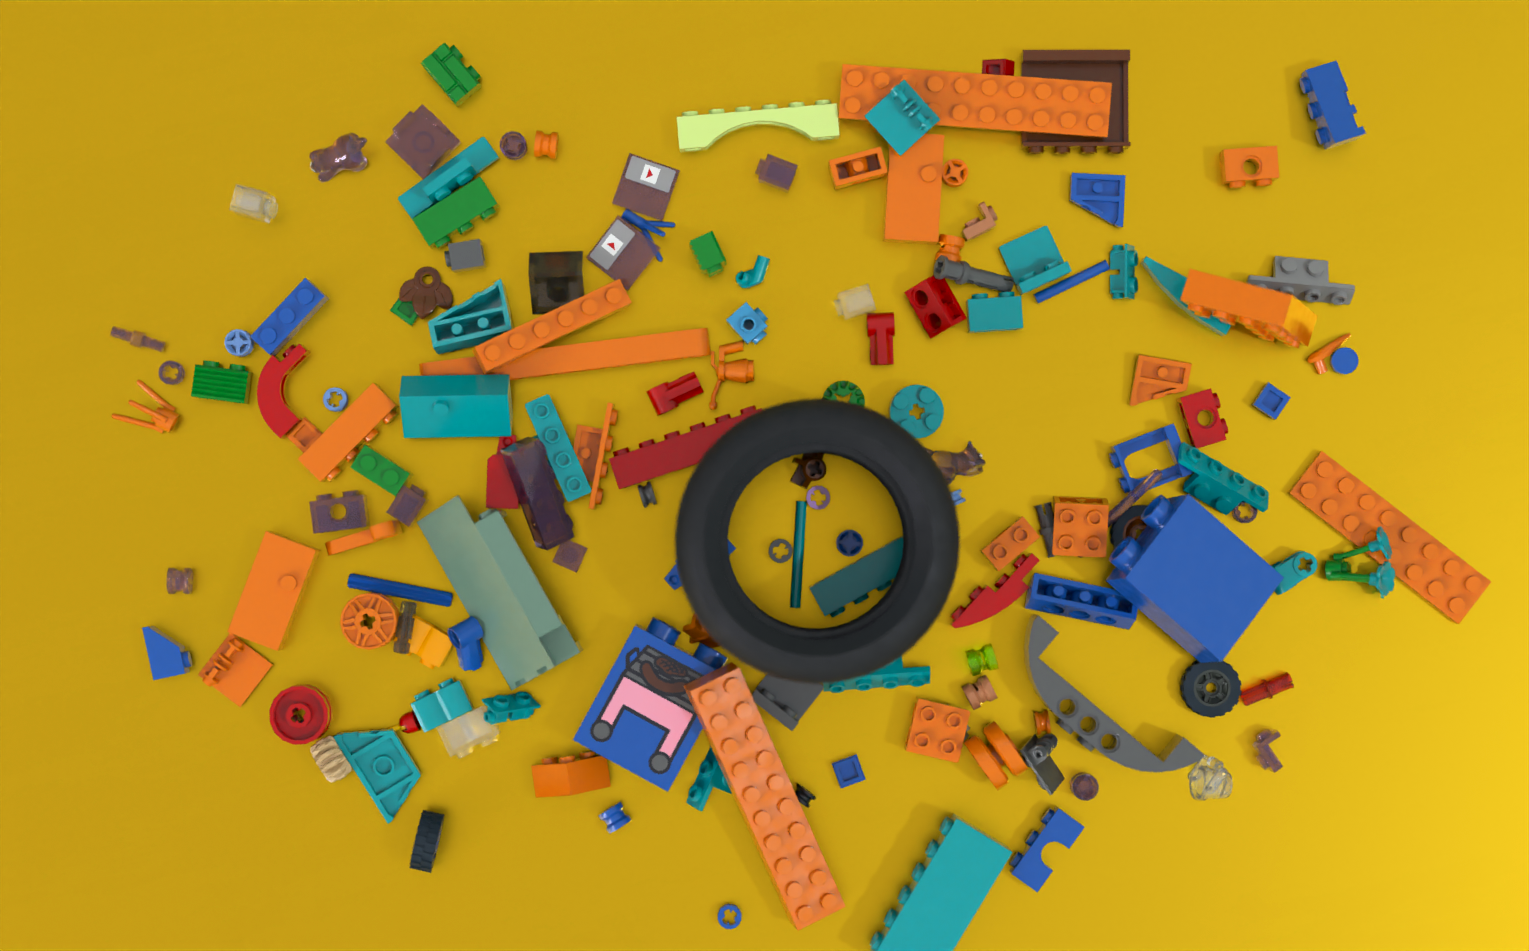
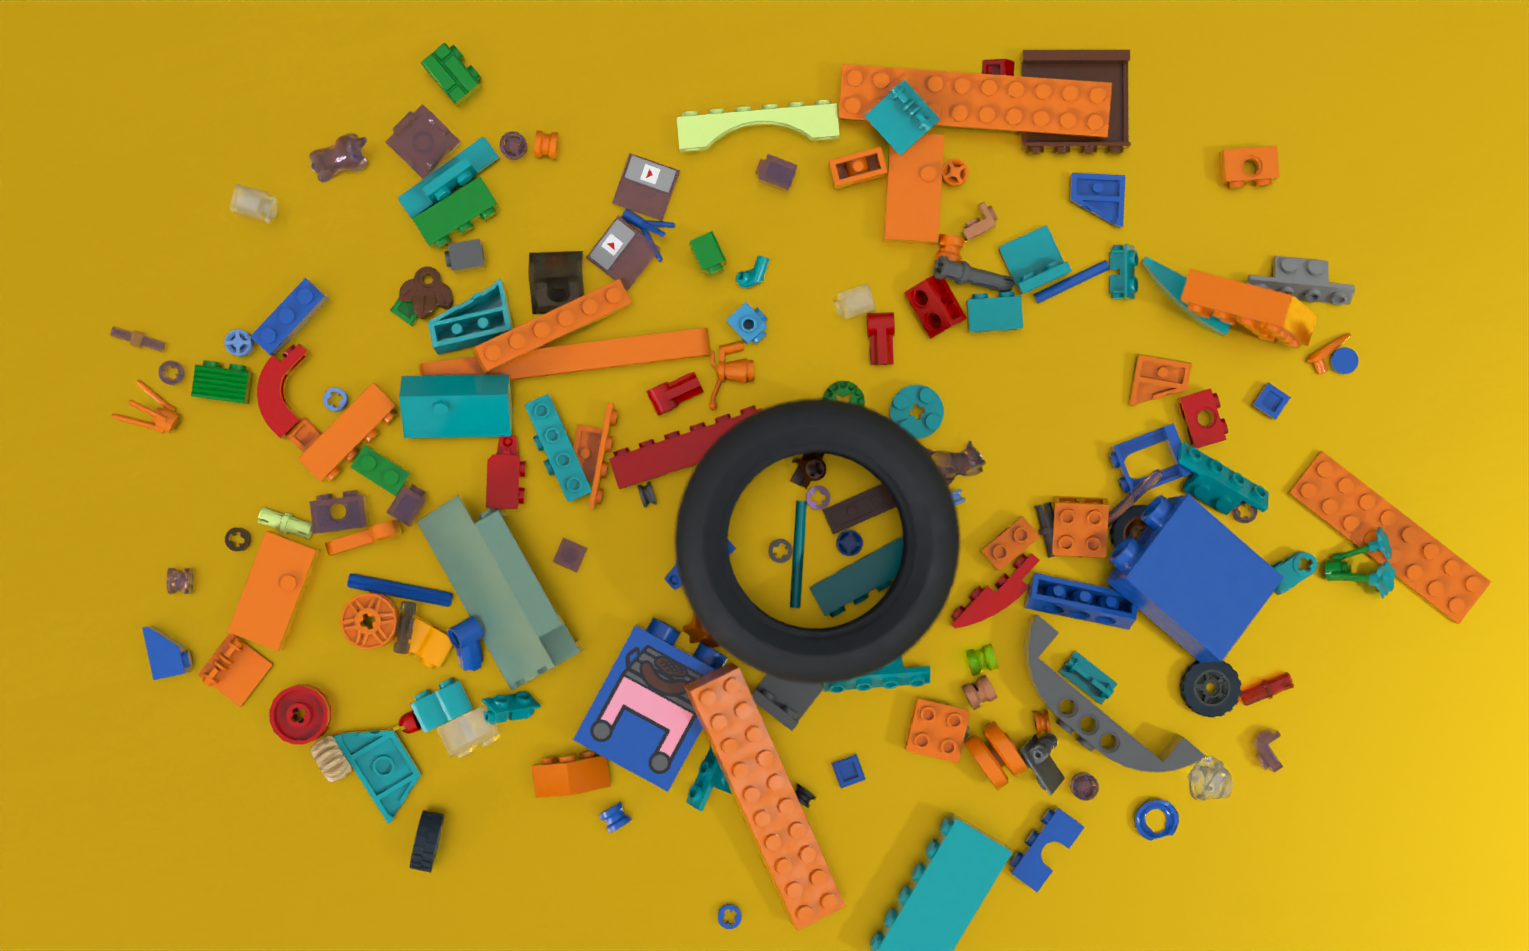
clear purple brick [500,437,575,550] -> none
blue wedge [1299,61,1366,150] -> none
none -> dark brown bush [225,528,251,551]
none -> yellowish green pin [257,507,314,540]
none -> reddish brown plate [822,484,896,534]
none -> teal hinge [1059,651,1117,704]
none -> blue piece [1135,799,1179,841]

